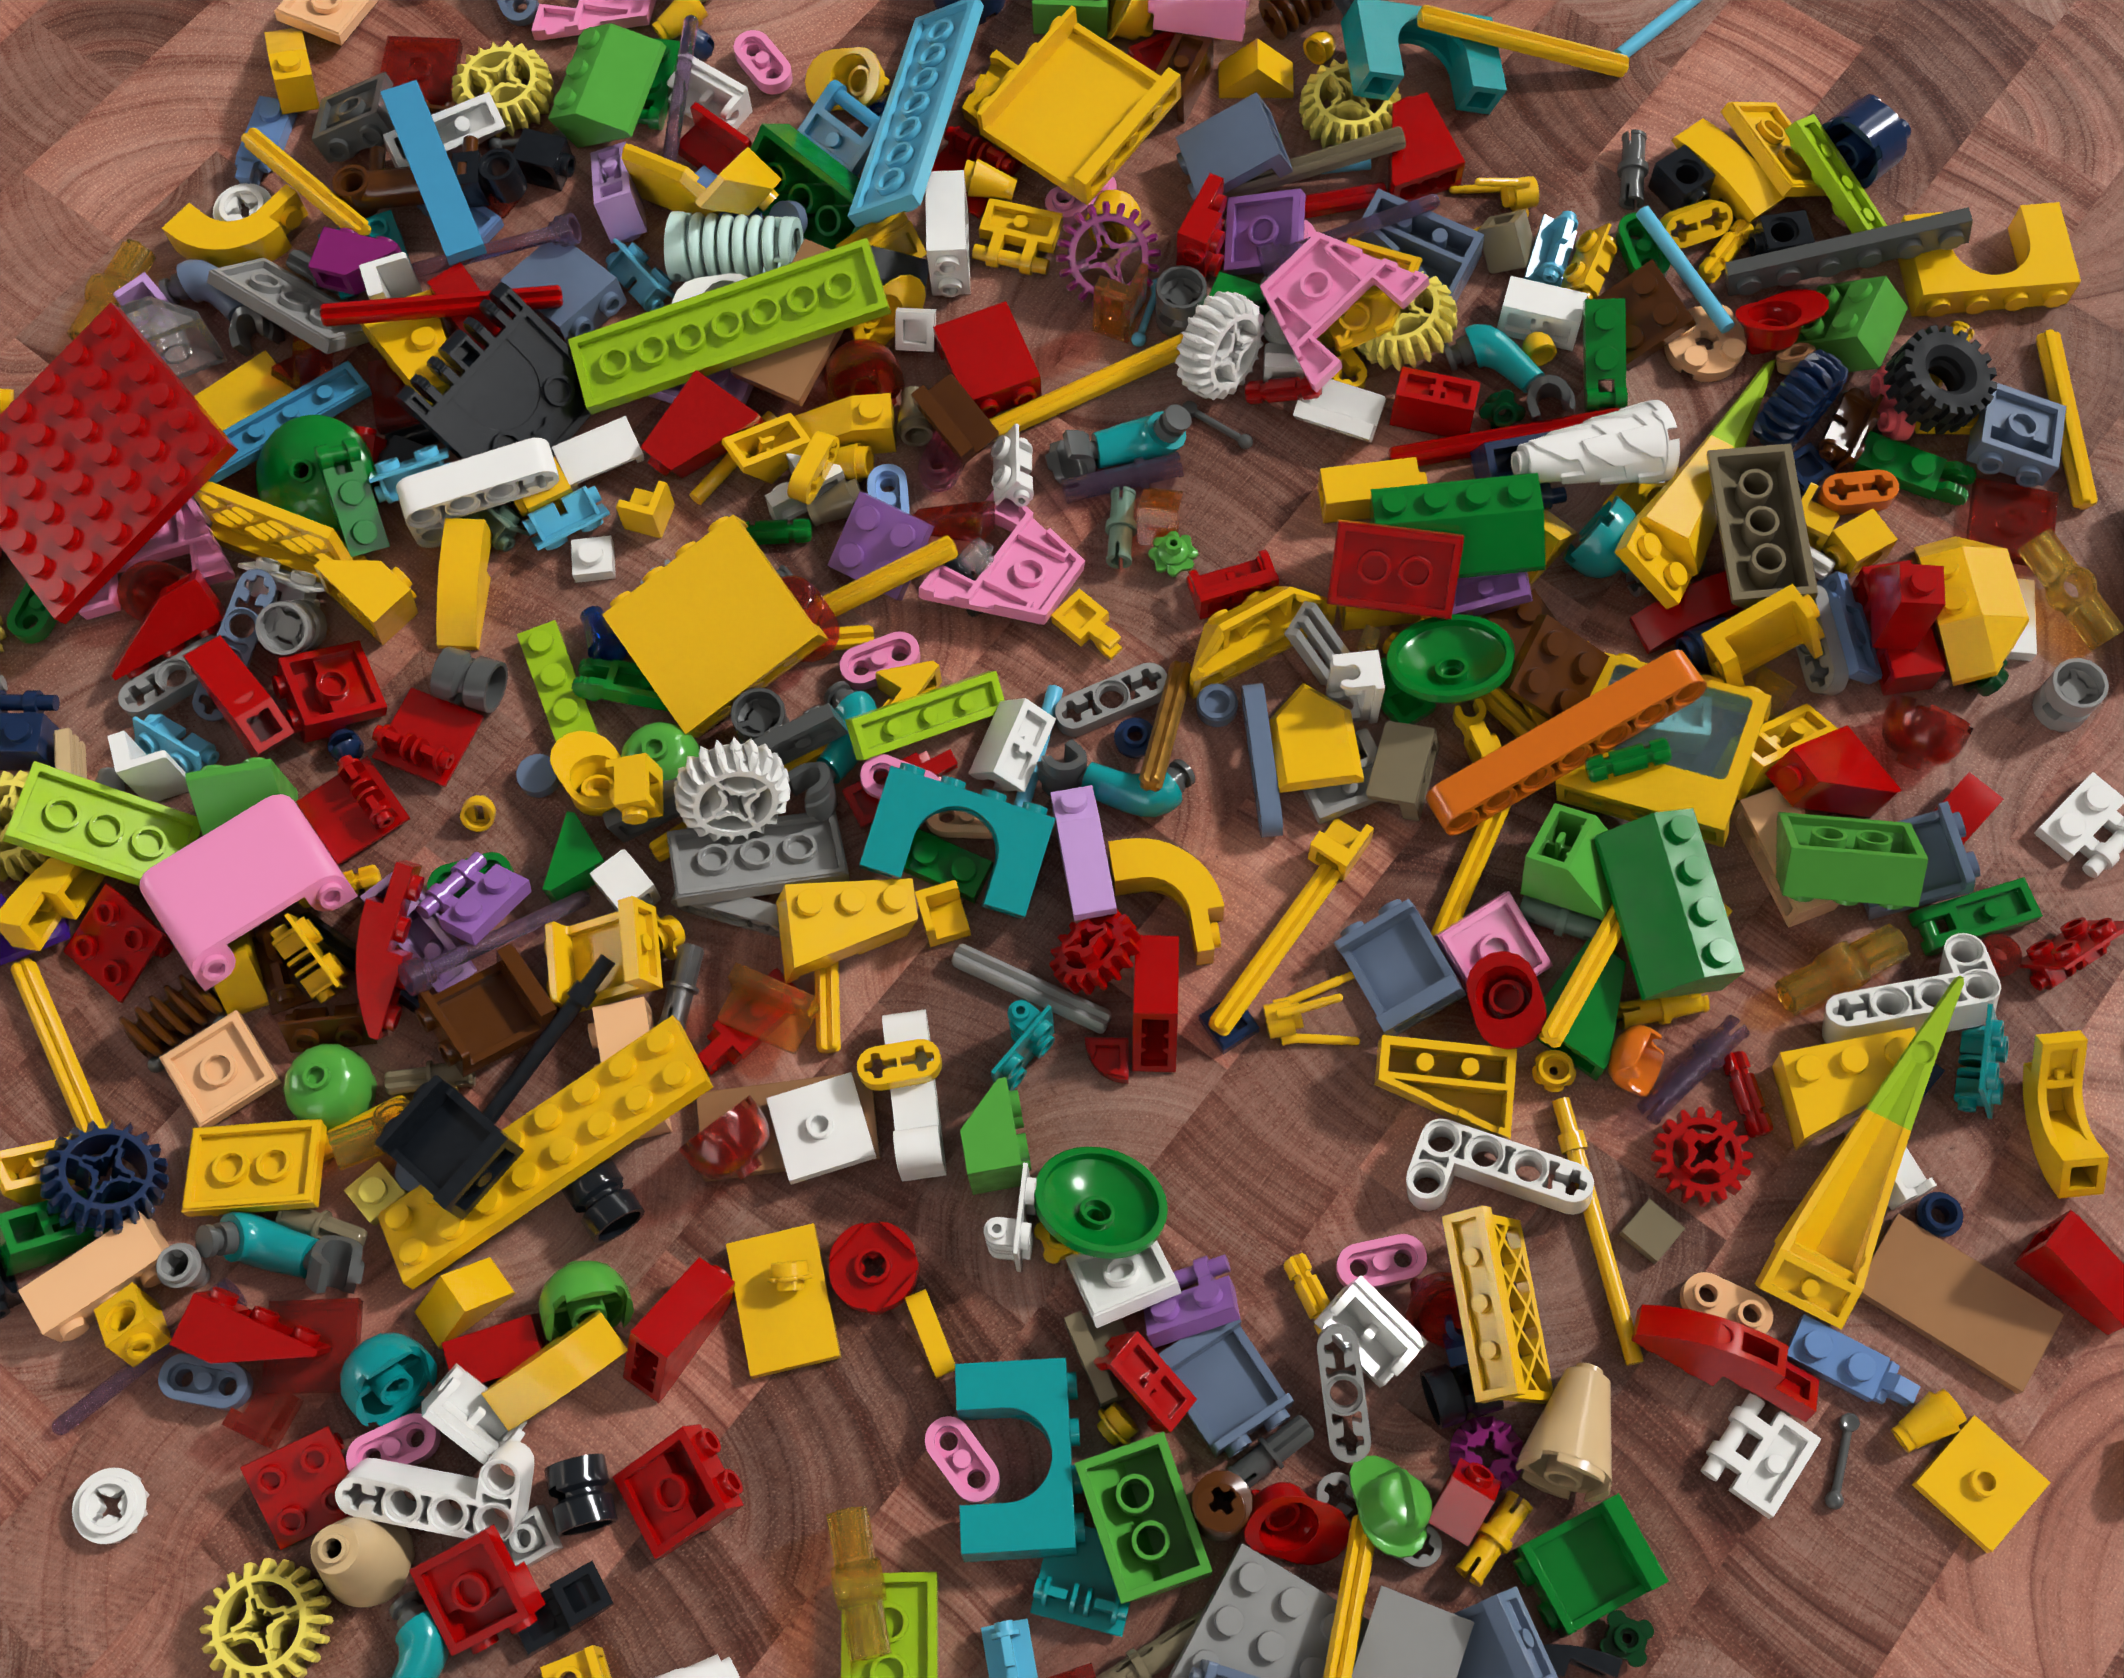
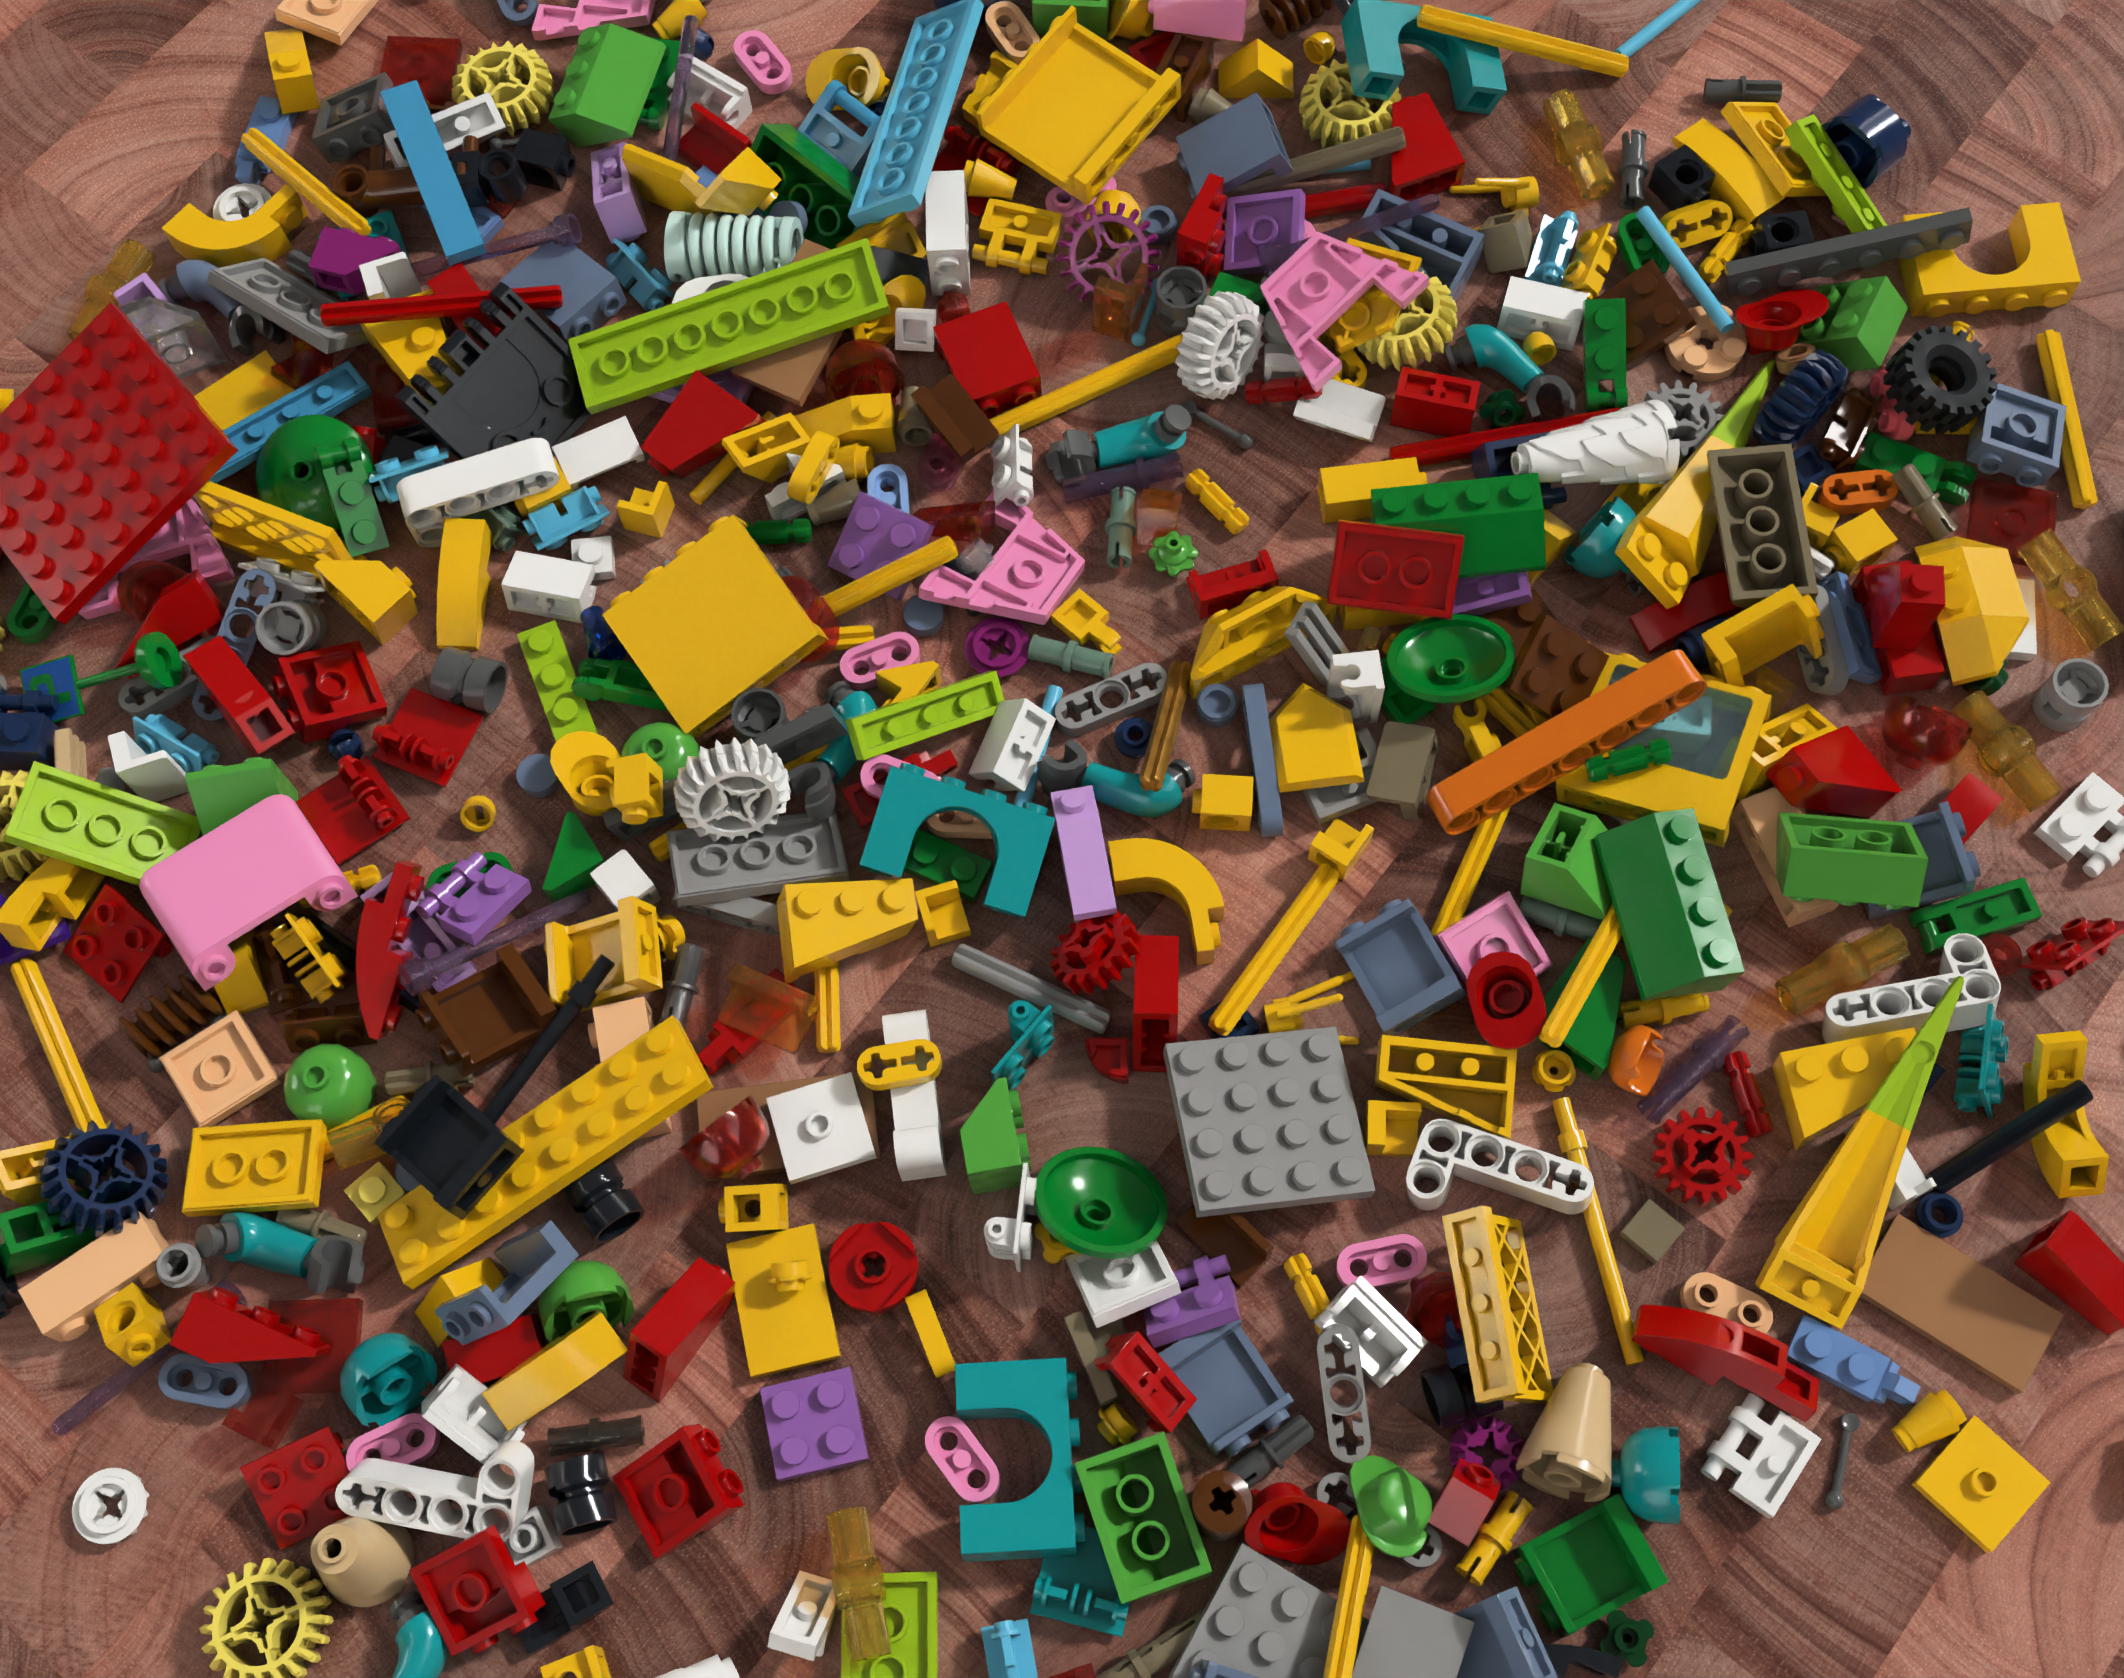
none -> green piece [19,631,183,724]
none -> sand blue panel [435,1220,579,1346]
none -> white hinge [501,550,597,624]
none -> clear smoke pin [548,1415,645,1458]
none -> yellow brick [718,1184,789,1233]
none -> medium lavender plate [760,1367,869,1482]
none -> white slope [767,1571,842,1661]
none -> sand blue tile [903,595,945,637]
none -> clear red plate [938,290,970,323]
none -> magenta gear [965,617,1030,680]
none -> light nougat plate [985,1,1040,65]
none -> sand green pin [1028,634,1114,679]
none -> sand blue tile [1139,205,1177,245]
none -> light grey plate [1163,1027,1376,1217]
none -> reddish brown panel [1175,1204,1273,1289]
none -> yellow axle [1185,468,1249,535]
none -> dark tan cone [1188,87,1232,124]
none -> yellow brick [1192,774,1254,832]
none -> yellow panel [1364,1100,1422,1157]
none -> clear yellow piece [1543,89,1615,202]
none -> teal cylinder [1612,1426,1681,1525]
none -> light grey gear [1640,380,1725,465]
none -> dark grey axle [1703,76,1782,104]
none -> dark tan axle [1892,464,1958,542]
none -> black axle [1927,1080,2094,1194]
none -> clear yellow piece [1949,690,2064,812]

